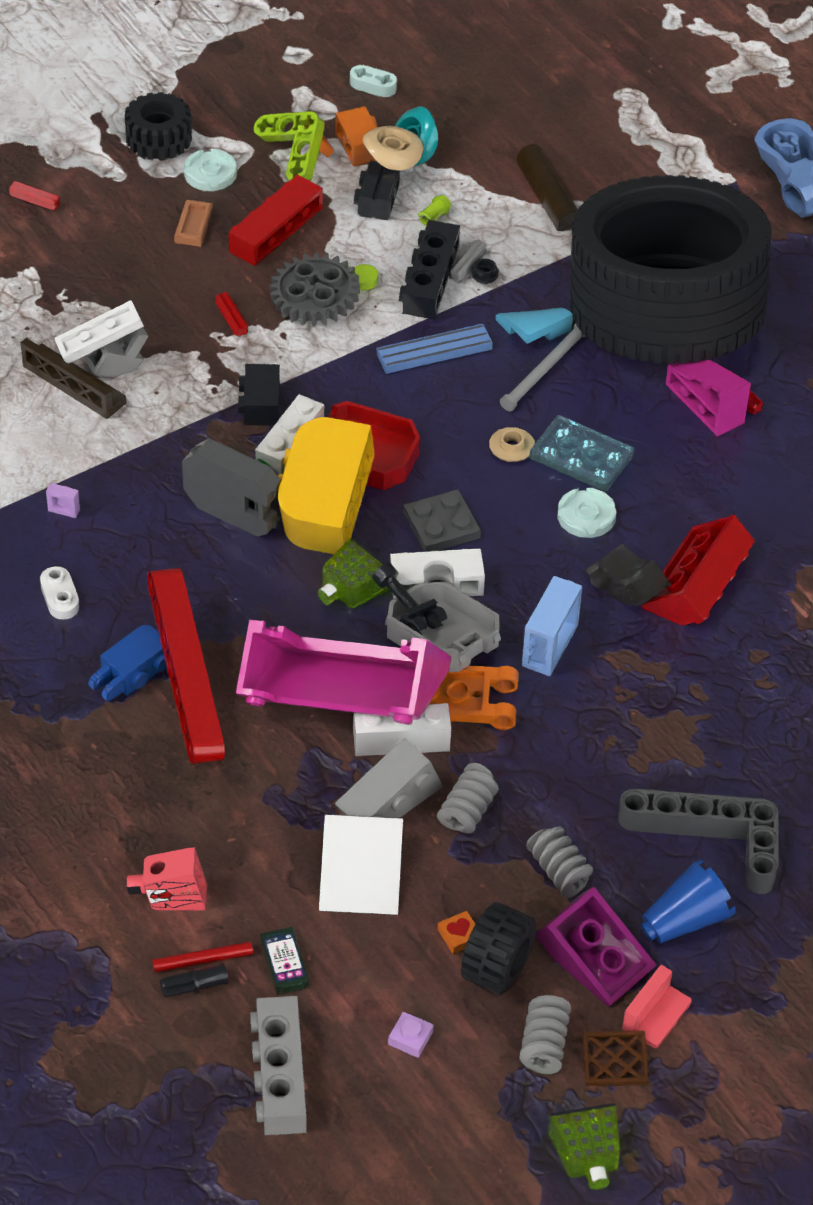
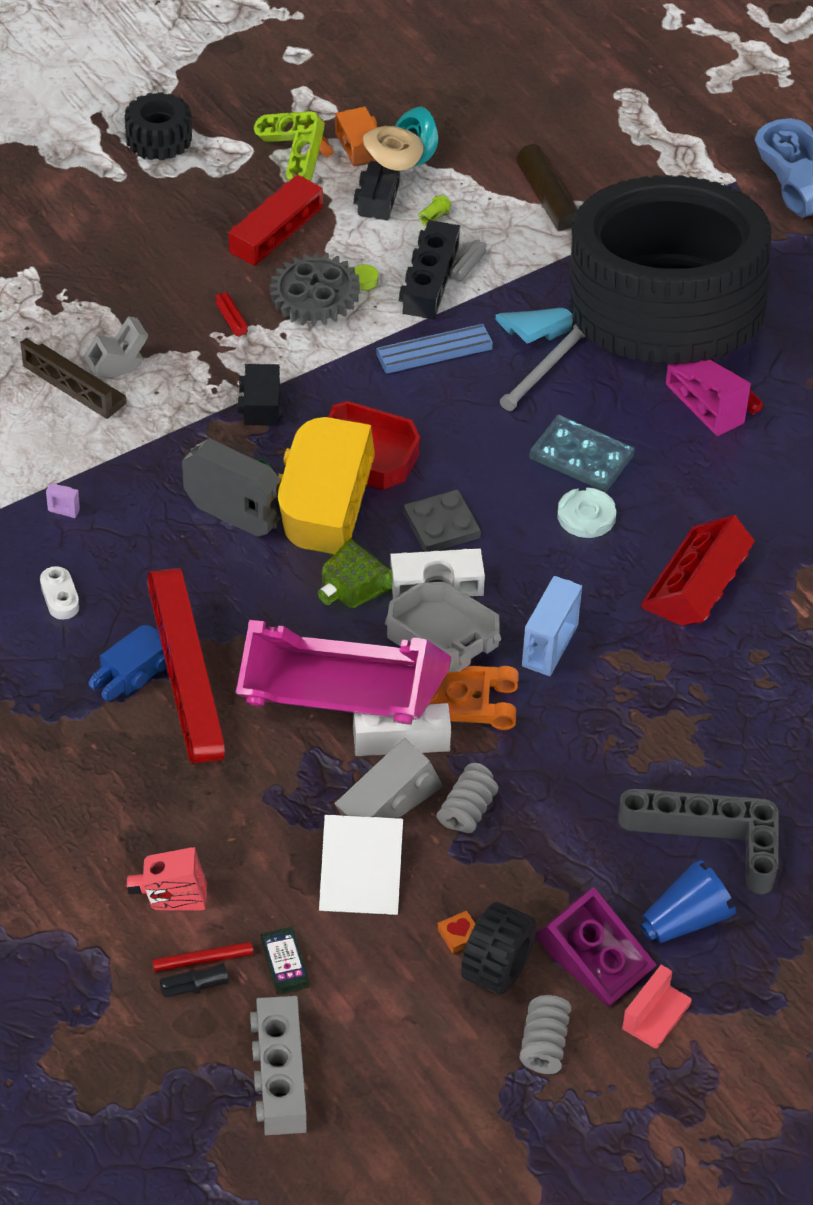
axle [9,181,60,211] -> none
white plate [54,300,144,364] -> none
nougat tile [174,200,213,247] -> none
light aqua tile [184,149,237,191] -> none
white brick [255,394,324,476] -> none
light aqua beam [350,65,397,97] -> none
black bar [372,562,447,635] -> none
lavender plate [388,1012,434,1058] -> none
black plate [471,258,499,284] -> none
tan piece [489,427,535,462] -> none
light grey piece [526,826,593,898] -> none
clear neon green torso [548,1103,620,1190] -> none
reddish brown window [583,1031,648,1086] -> none
clear smoke brick [585,543,671,606] -> none

